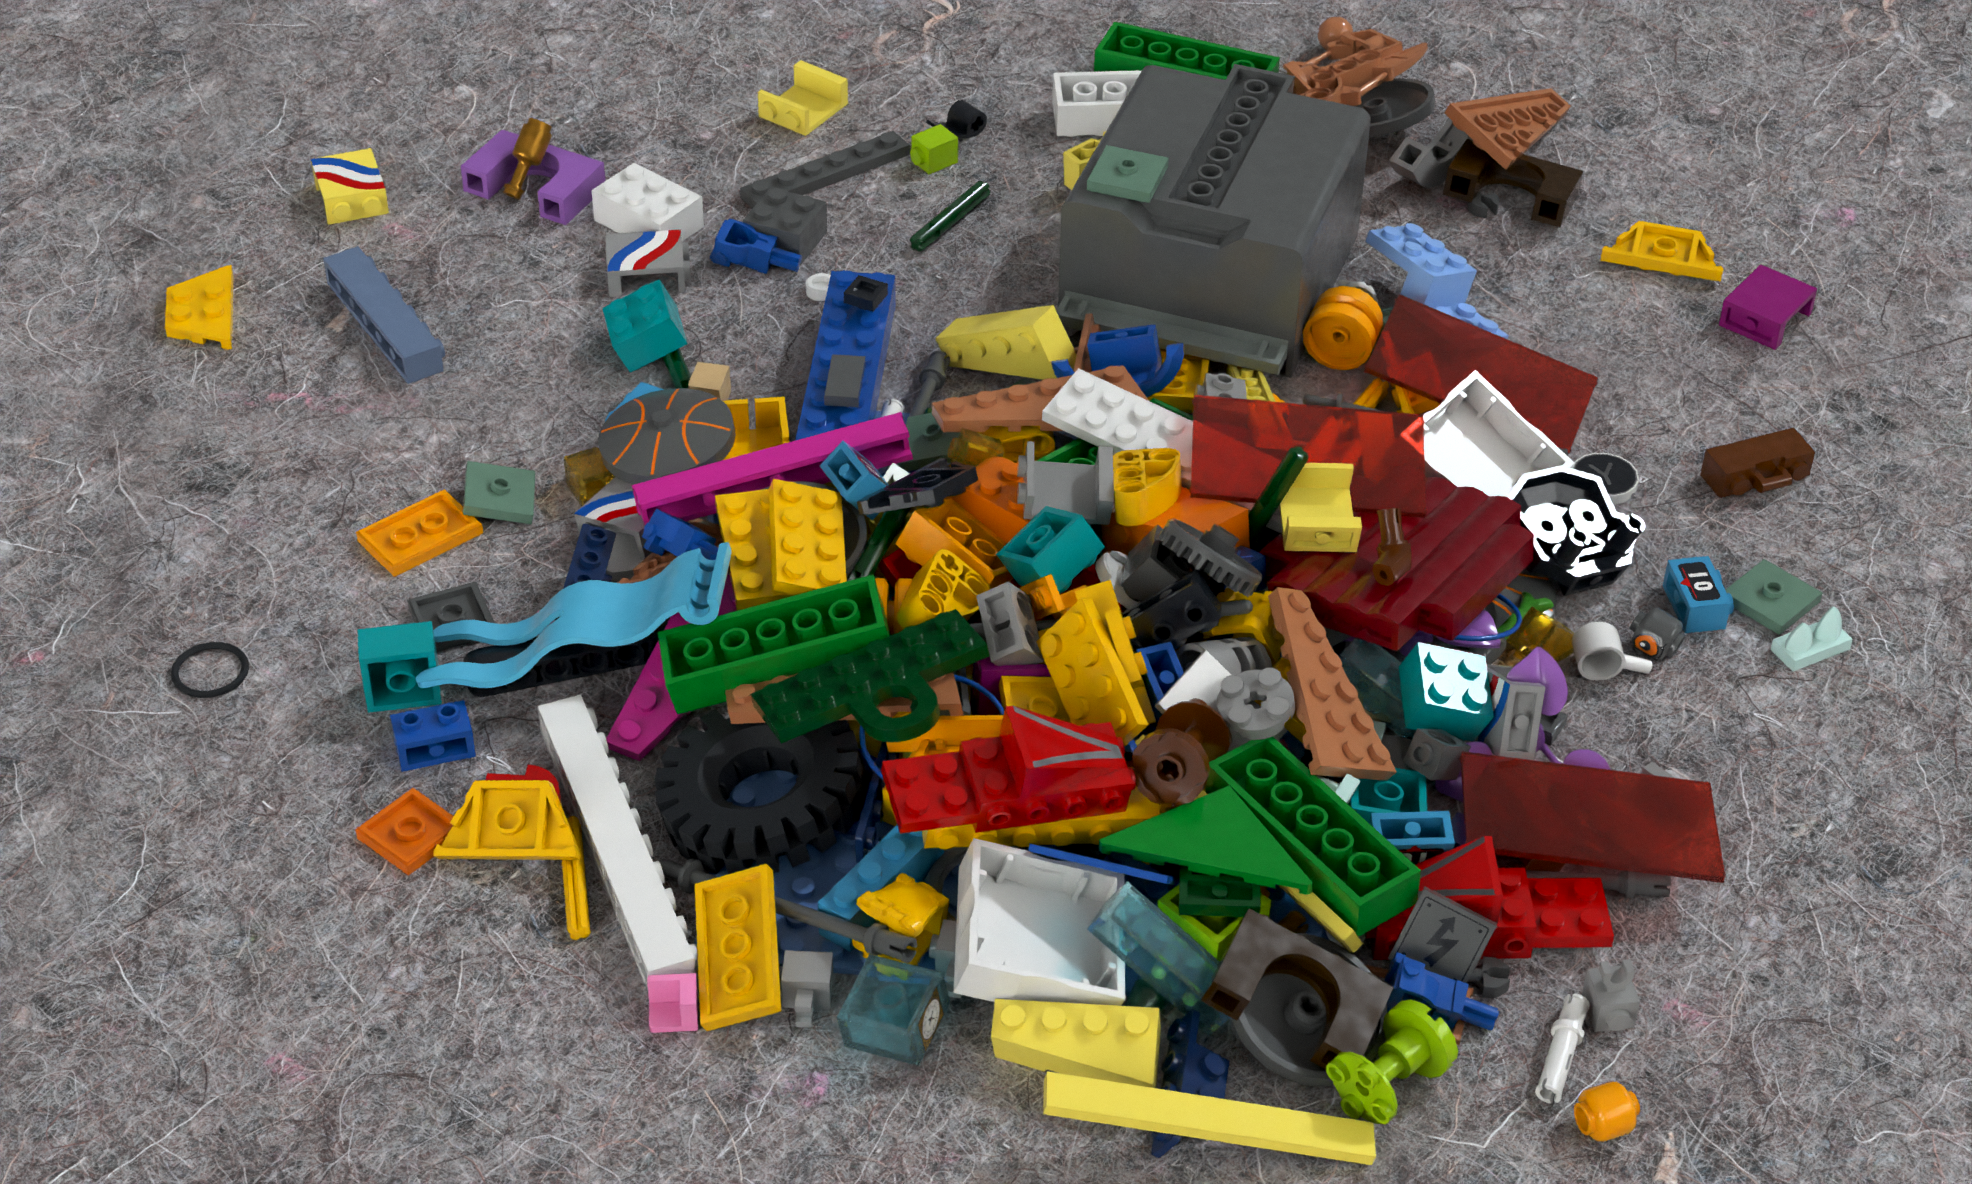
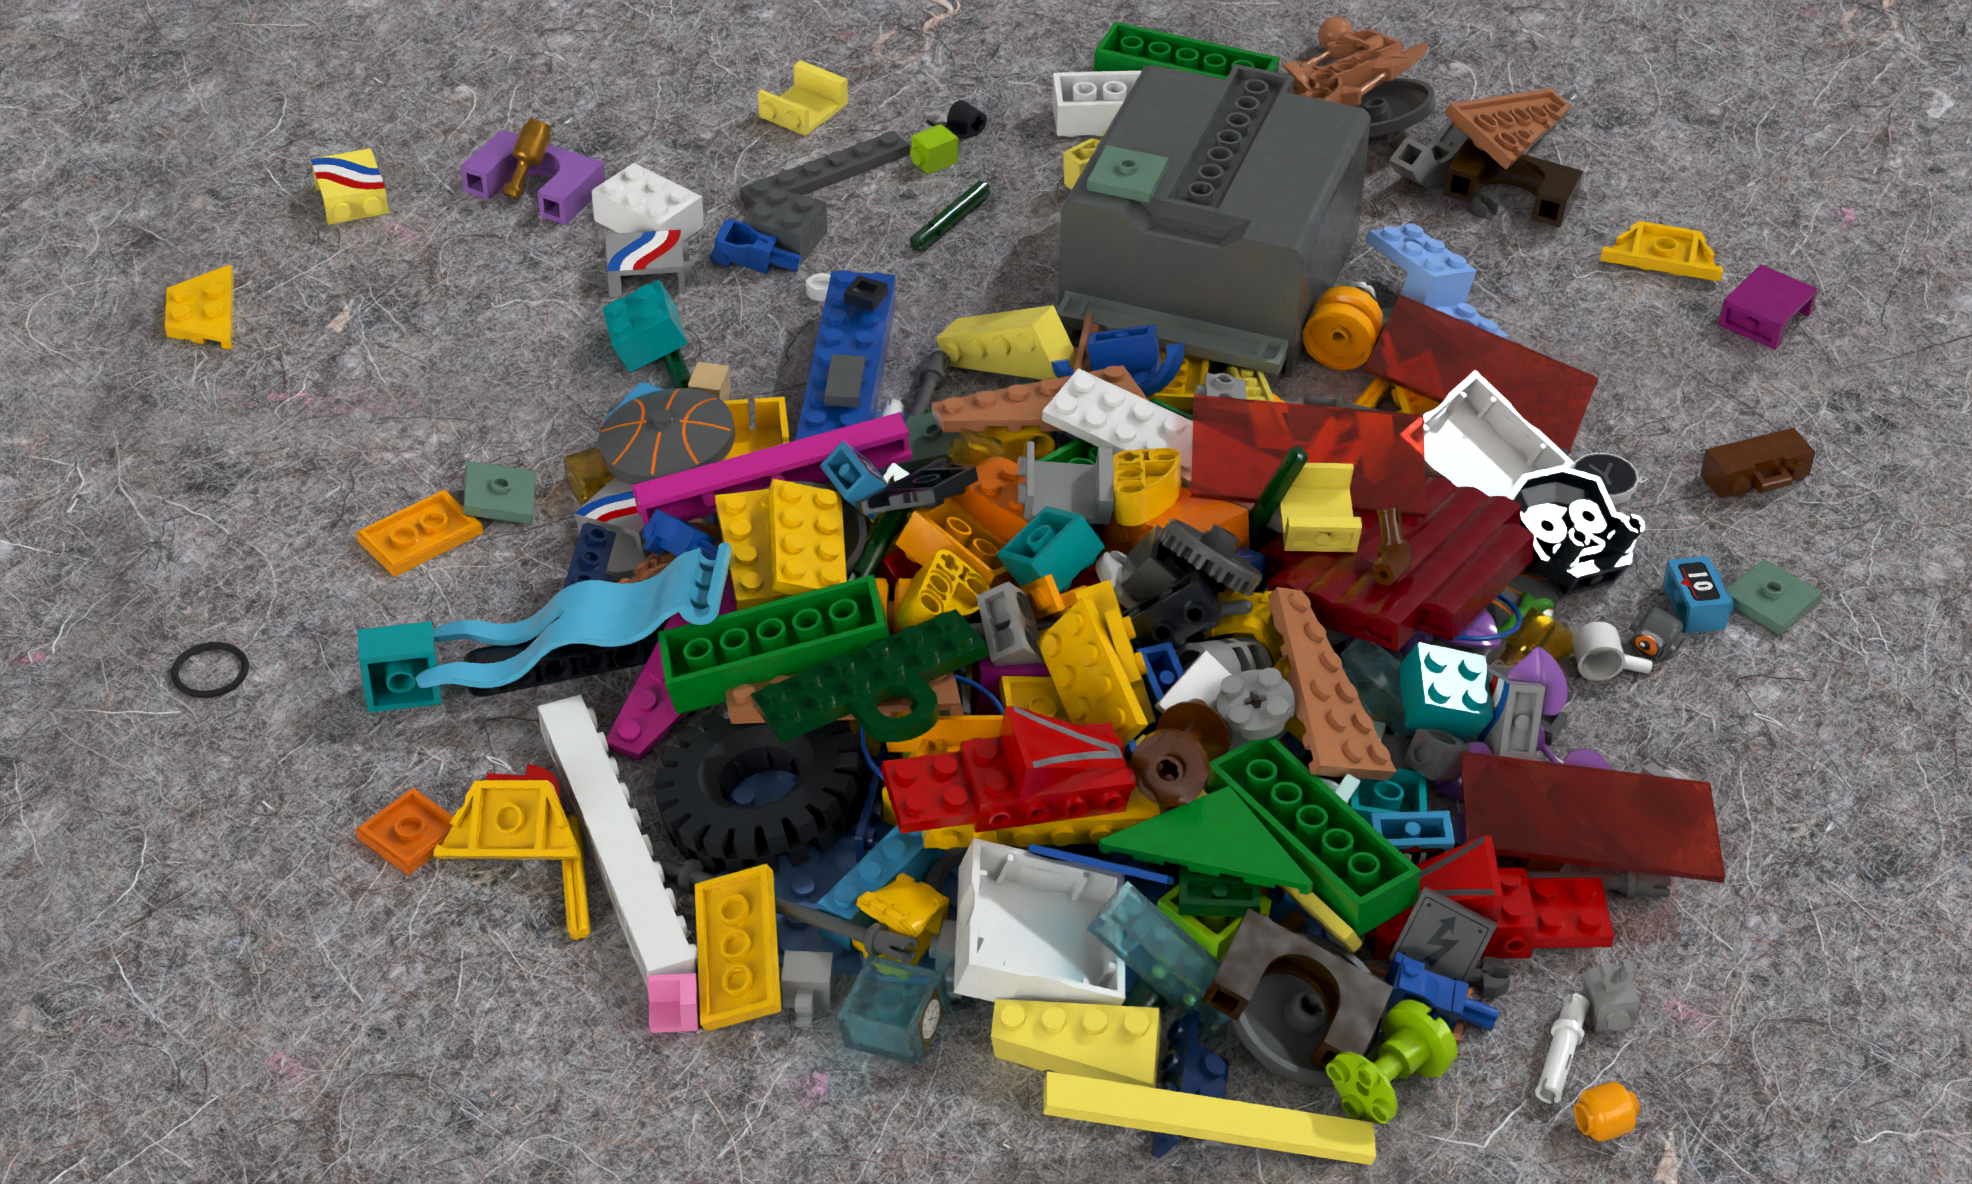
sand blue brick [323,246,445,384] -> none
blue brick [390,700,476,772] -> none
dark grey tile [407,582,495,652] -> none
light aqua tile [1770,606,1853,672] -> none

